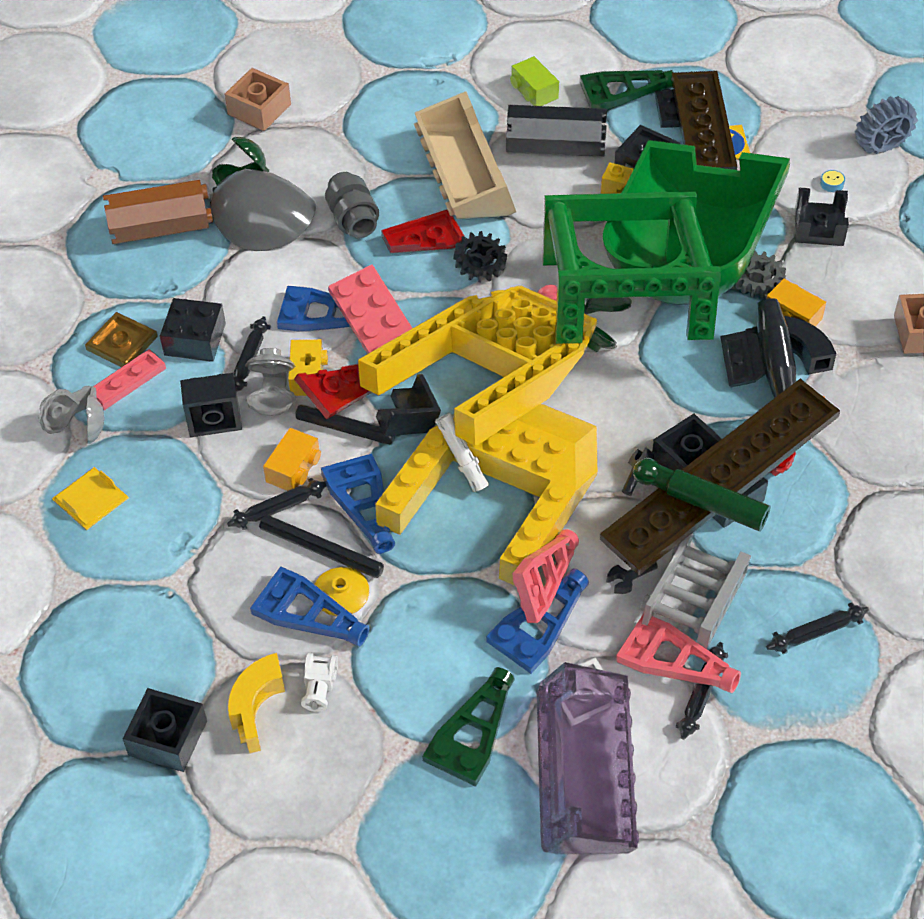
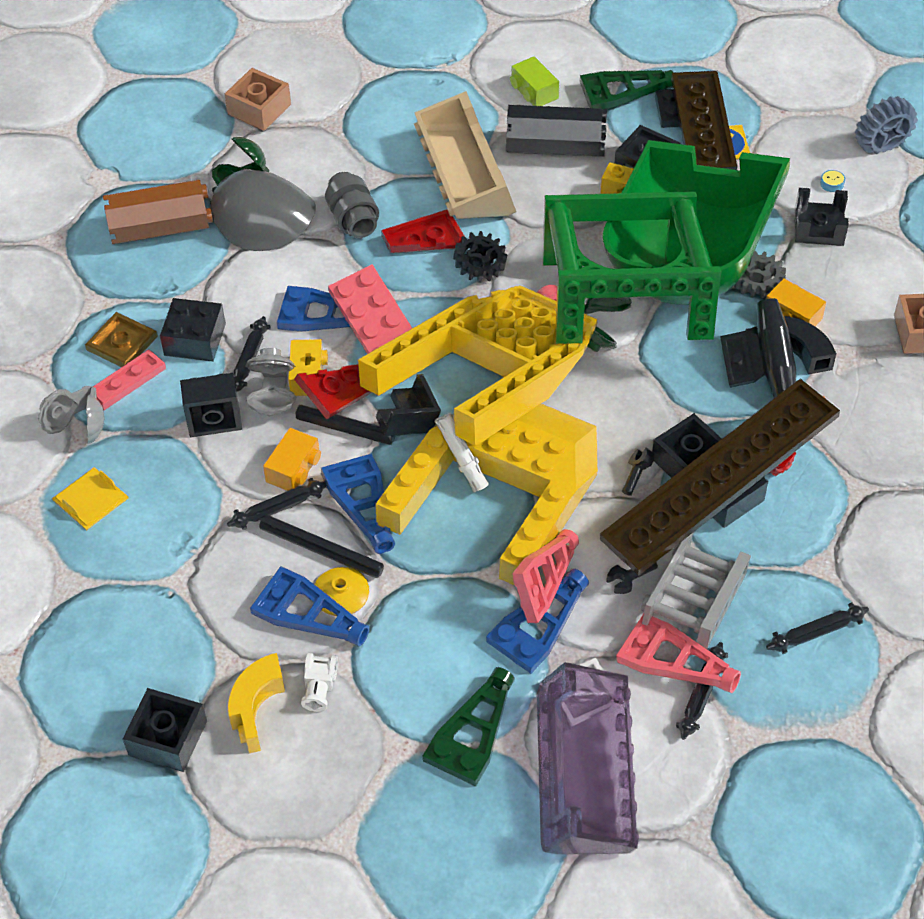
dark green piece [633,458,771,532] -> none

